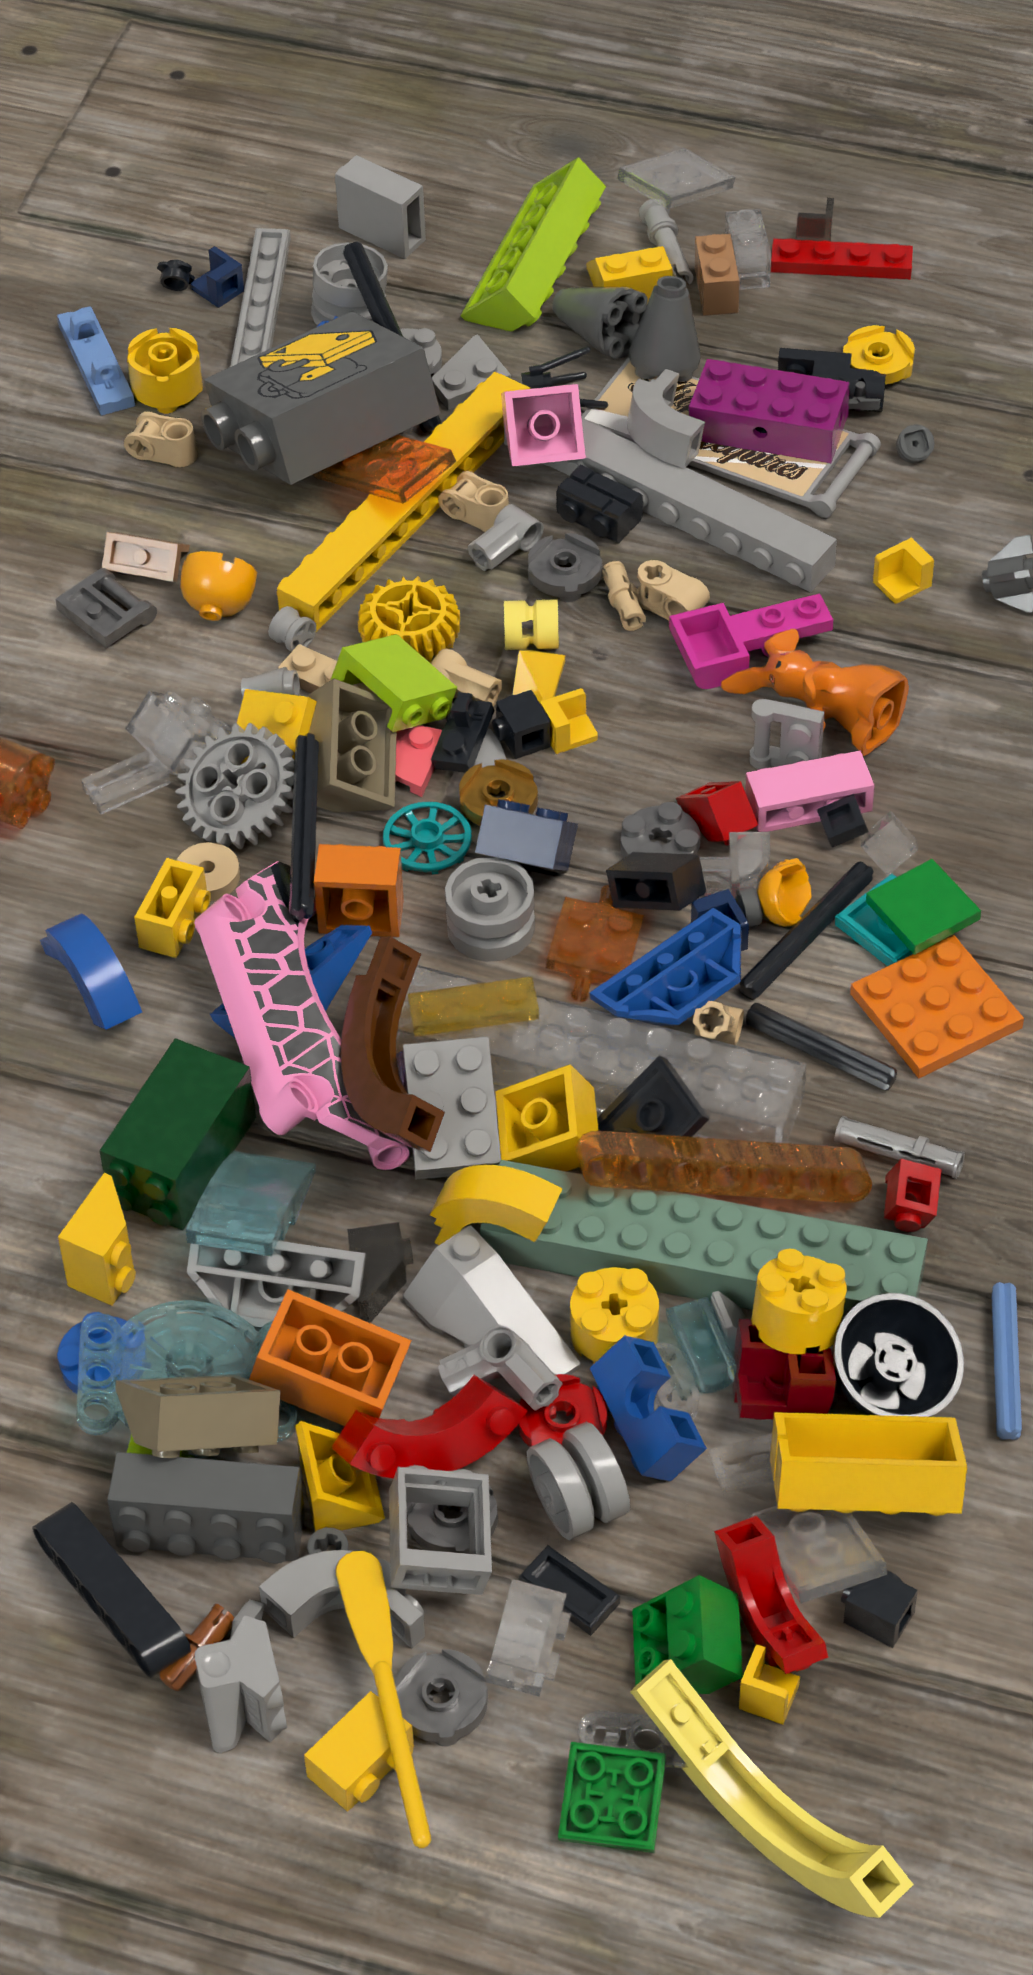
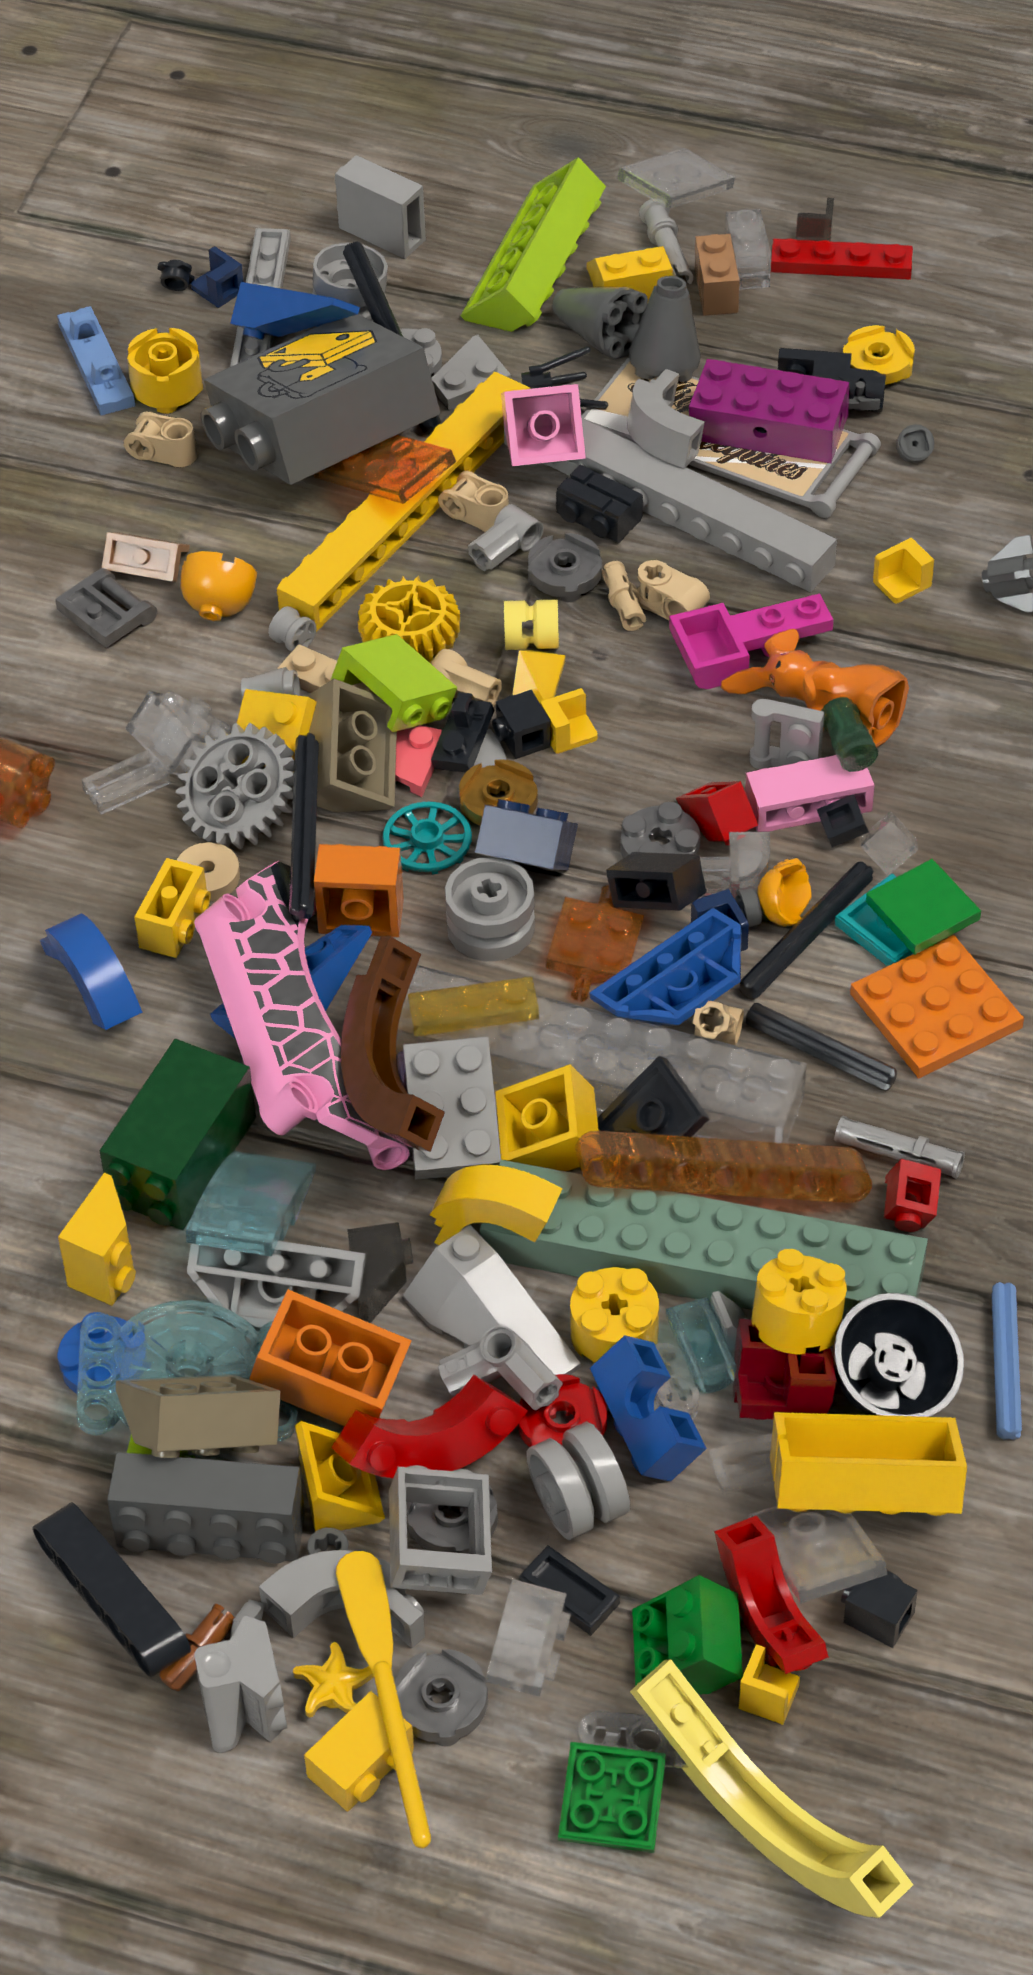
none -> blue wedge [230,282,360,340]
none -> yellow animal [293,1642,374,1718]
none -> clear green piece [821,697,878,772]

